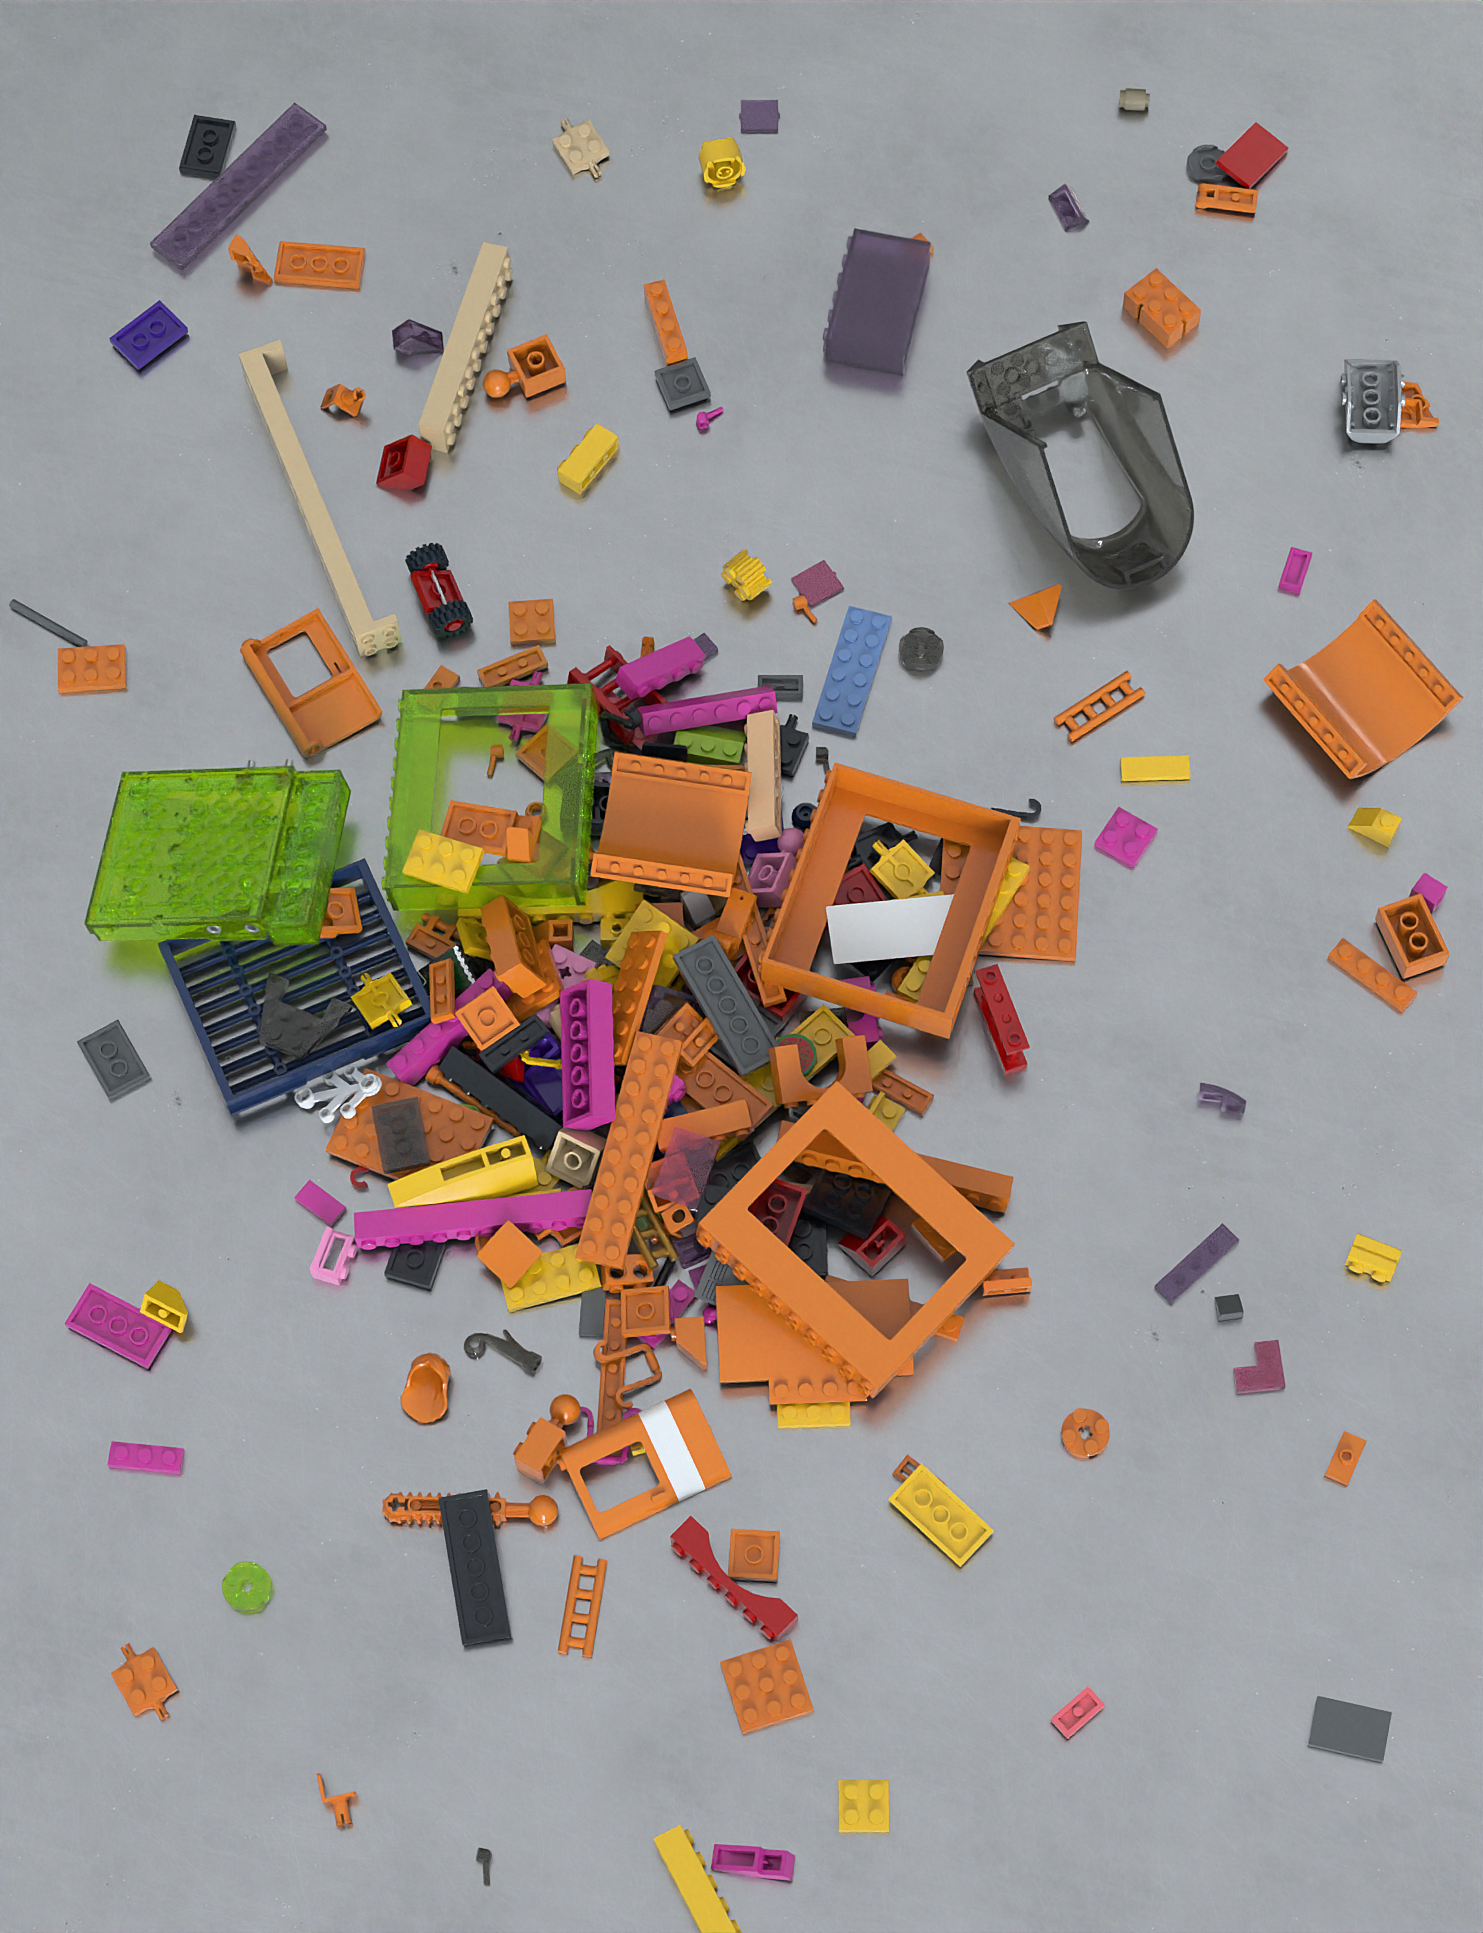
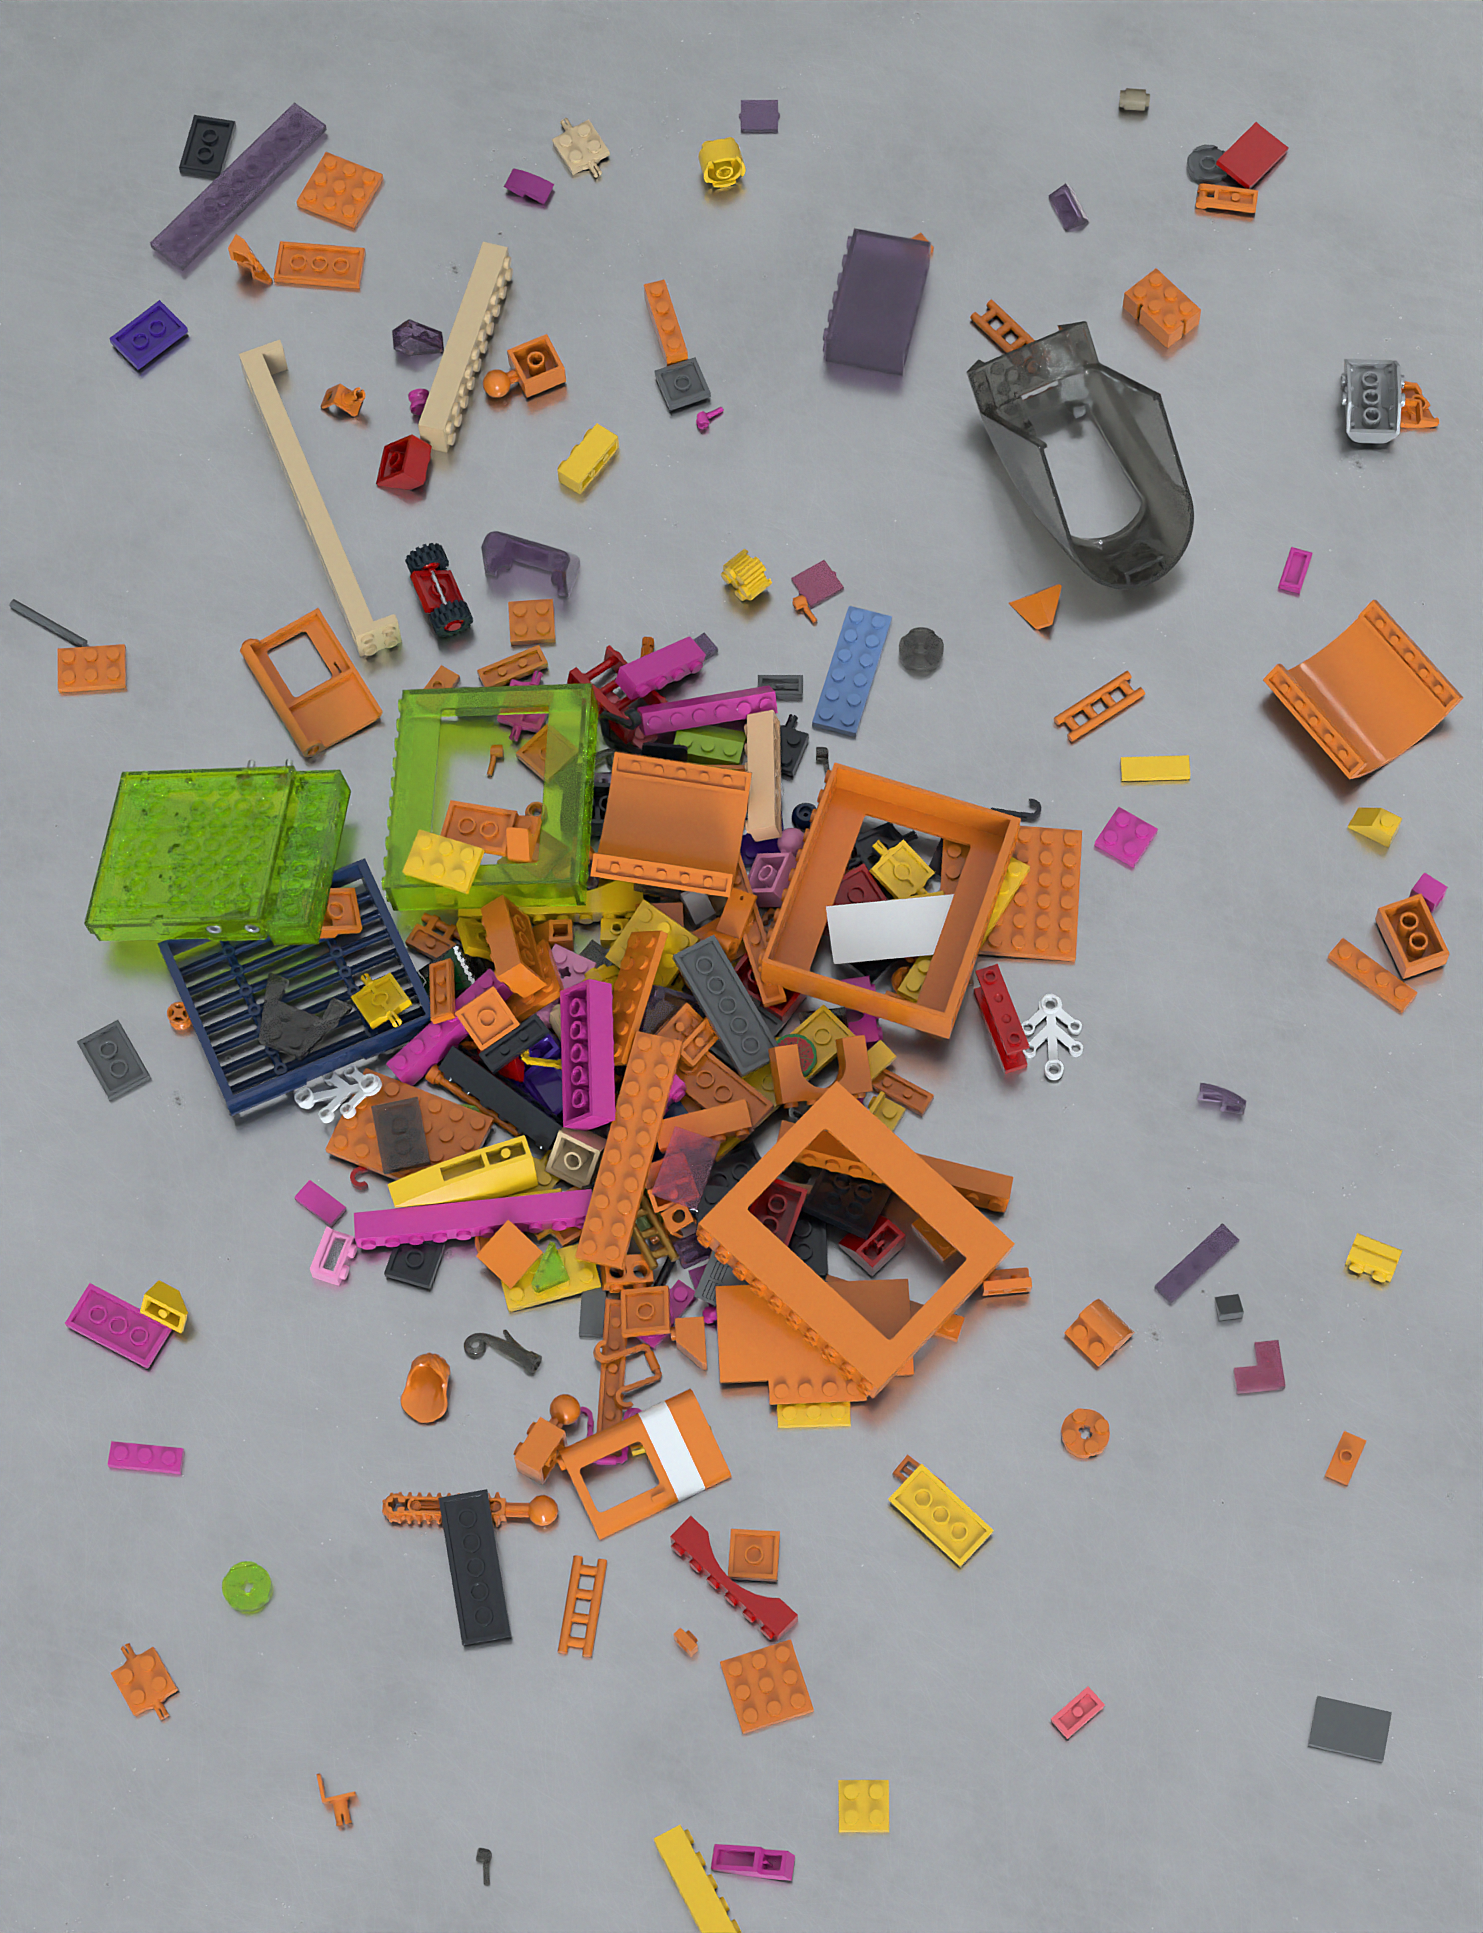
none -> orange wheel [167,1002,191,1030]
none -> orange plate [296,152,383,228]
none -> dark pink wheel [408,388,429,415]
none -> clear purple windscreen [481,531,581,598]
none -> magenta slope [504,168,554,205]
none -> clear neon green slope [531,1241,570,1293]
none -> orange plate [673,1627,698,1657]
none -> orange bar [970,299,1052,375]
none -> white plant [1022,994,1083,1080]
none -> orange brick [1064,1299,1135,1367]

